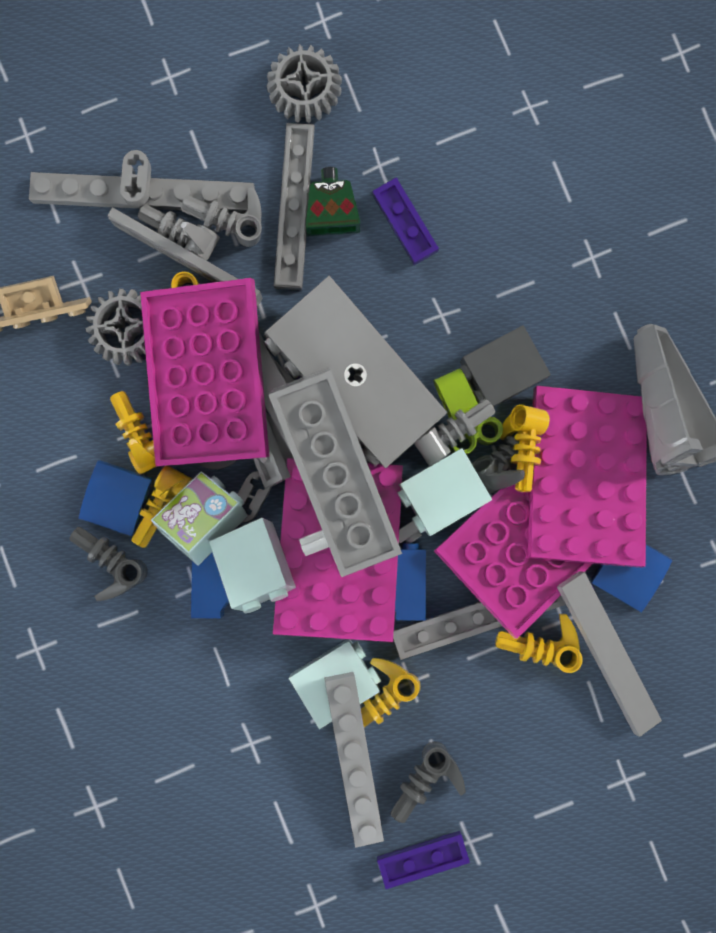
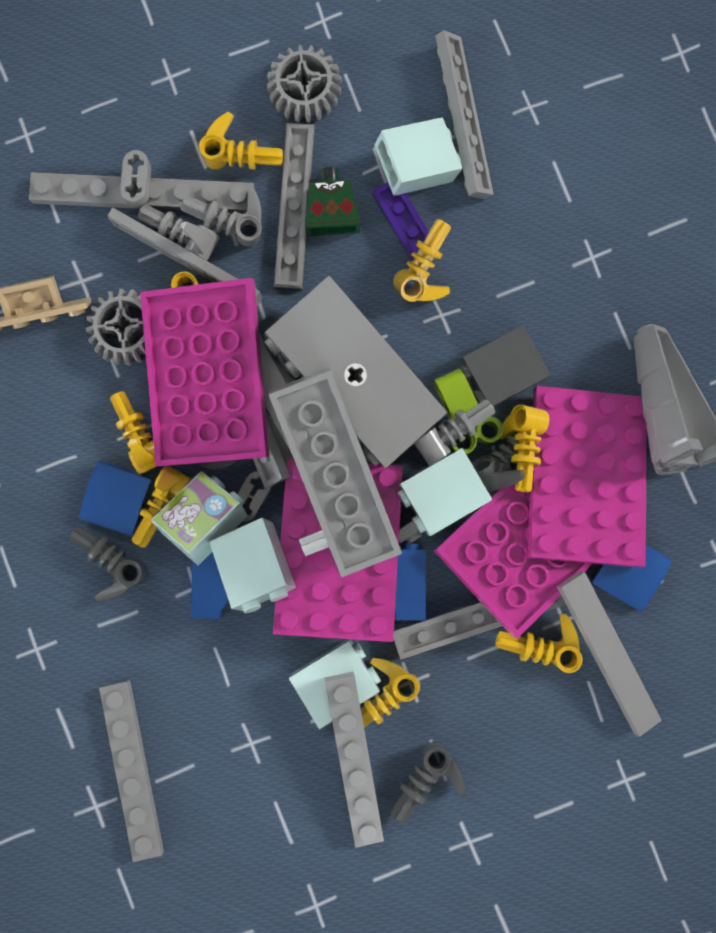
dark purple plate [377,831,470,890] -> none
none -> light grey plate [99,680,164,862]
none -> yellow piece [199,112,283,170]
none -> light aqua brick [374,117,462,196]
none -> yellow piece [393,219,451,302]
none -> light grey plate [435,30,494,199]

